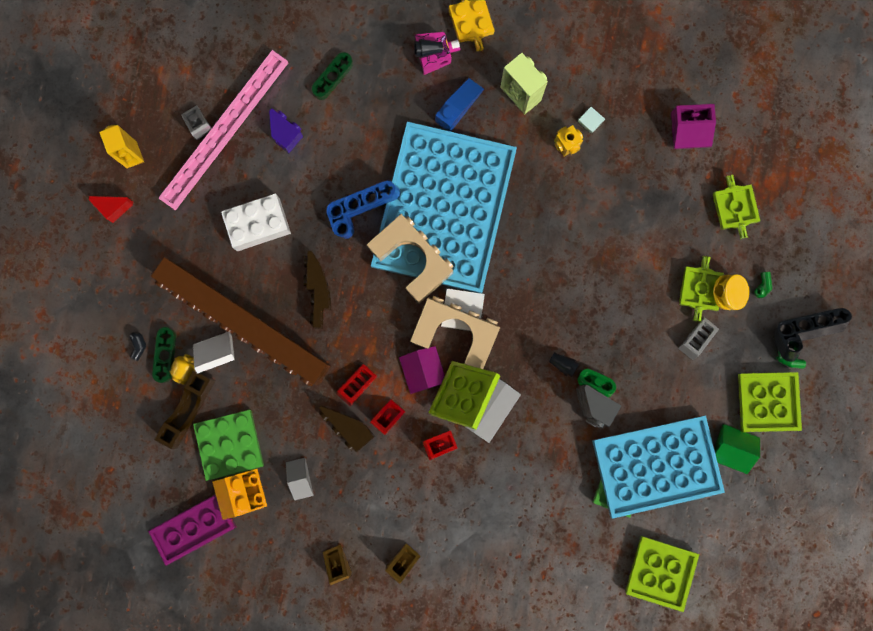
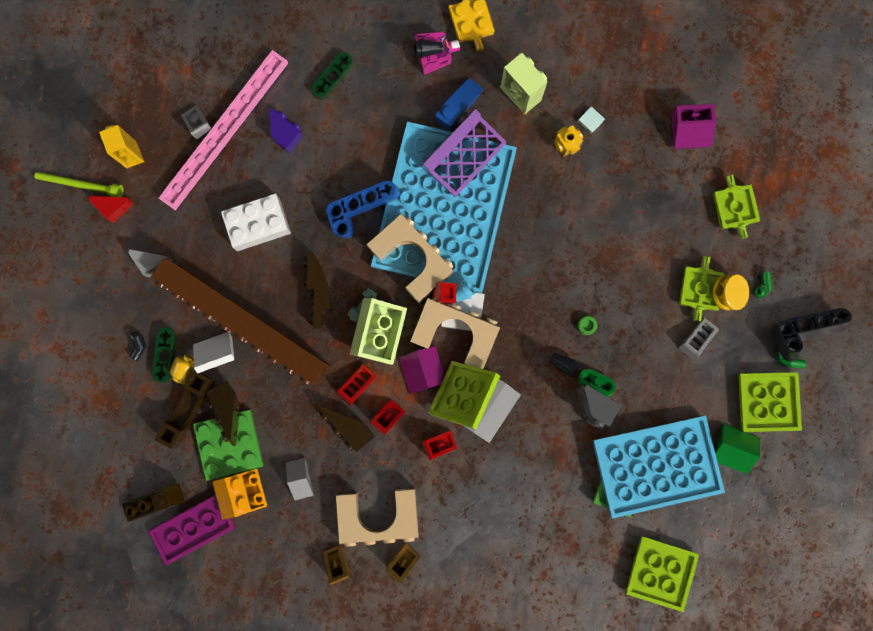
none -> lime piece [34,172,123,197]
none -> dark brown slope [122,483,185,522]
none -> light grey slope [128,249,172,278]
none -> dark brown slope [206,381,240,447]
none -> tan arch [336,488,419,547]
none -> sand green bar [347,288,377,323]
none -> yellowish green brick [350,298,407,365]
none -> medium lavender fence [421,109,507,197]
none -> red tile [433,282,456,304]
none -> medium azure cone [448,281,475,304]
none -> bright green tile [577,316,597,335]

